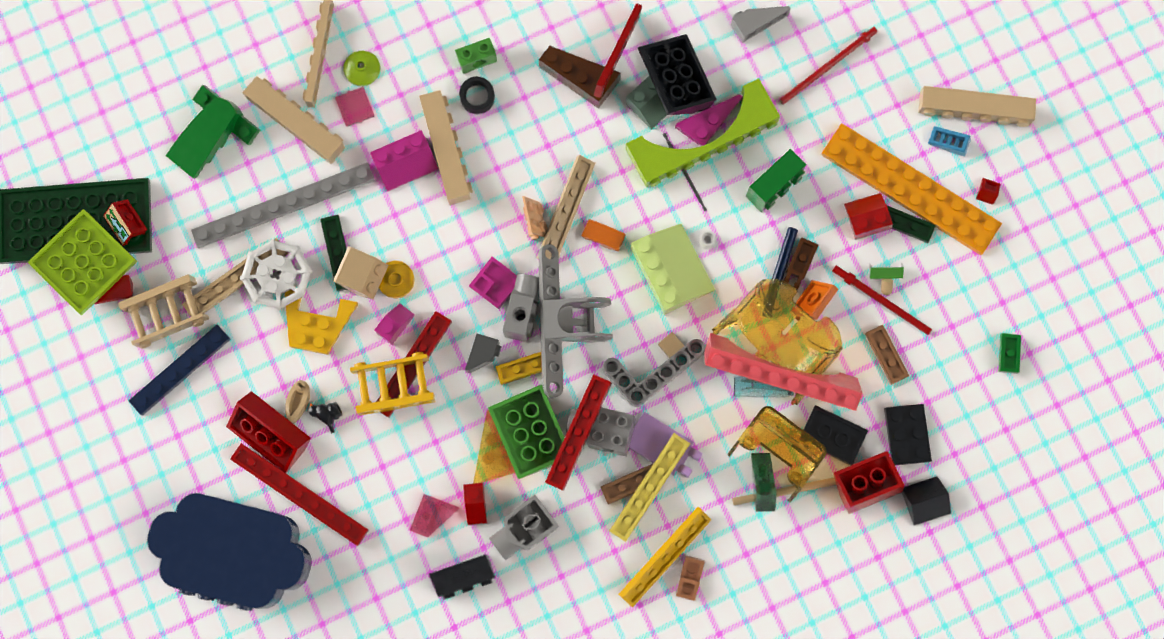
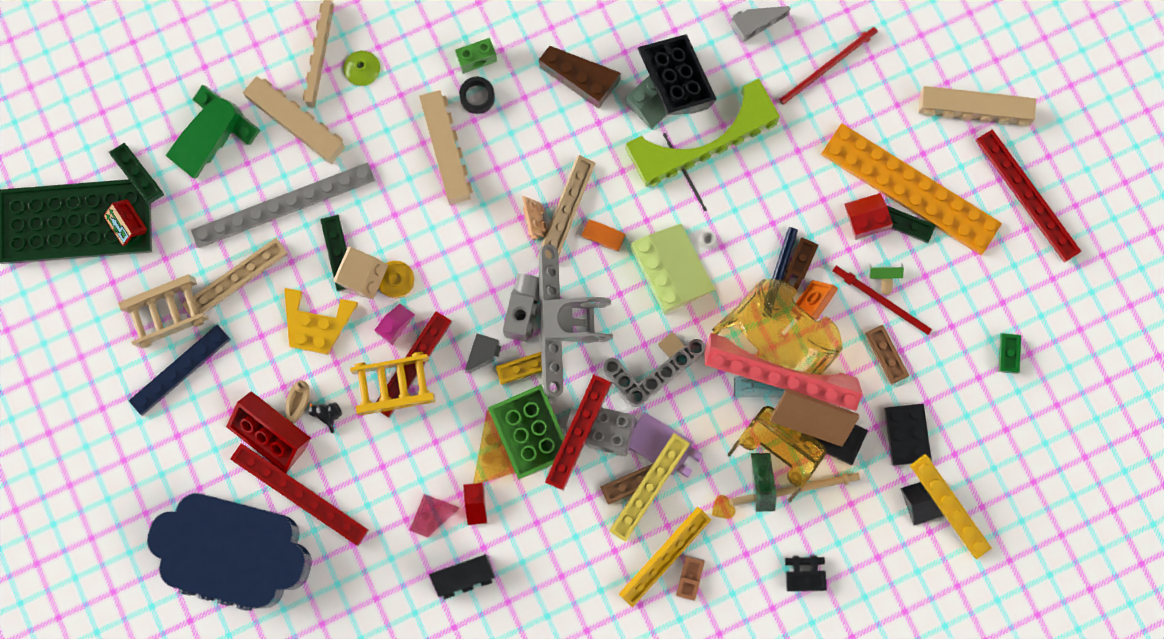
lime plate [27,209,138,316] -> none
red slope [95,275,133,305] -> none
white plate [240,239,313,310] -> none
clear pink piece [335,86,375,127] -> none
dark pink slope [370,130,439,192] -> none
dark pink plate [469,256,517,309] -> none
light grey brick [489,495,559,560] -> none
red tile [594,3,642,98] -> none
dark pink wing [675,94,743,146] -> none
green brick [746,148,807,212] -> none
red slope [833,451,905,514] -> none
dark azure slope [928,126,971,157] -> none
red slope [976,178,1001,205] -> none
none -> dark green tile [109,142,164,205]
none -> clear yellow tile [711,495,735,519]
none -> medium nougat tile [770,388,859,447]
none -> black plate [785,555,827,592]
none -> yellow plate [909,454,992,560]
none -> red plate [976,129,1082,263]

